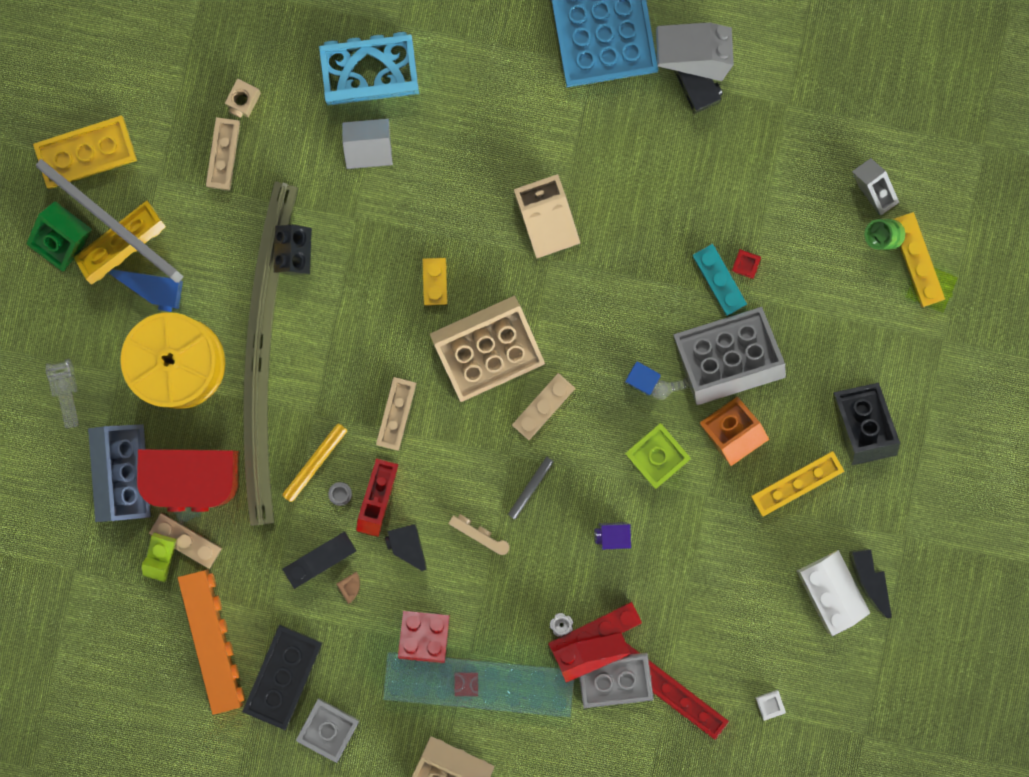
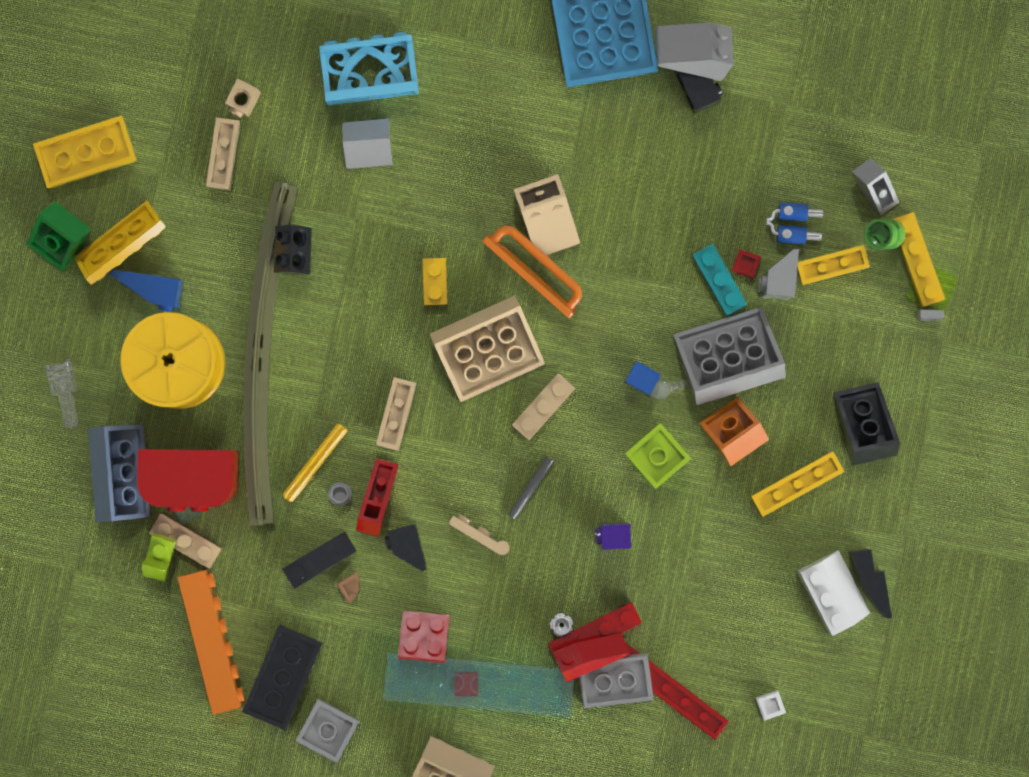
light grey tile [36,159,184,283] -> none
none -> orange piece [482,225,582,318]
none -> light grey slope [758,249,799,300]
none -> blue piece [767,202,824,244]
none -> yellow plate [797,245,870,286]
none -> light grey tile [916,310,944,321]

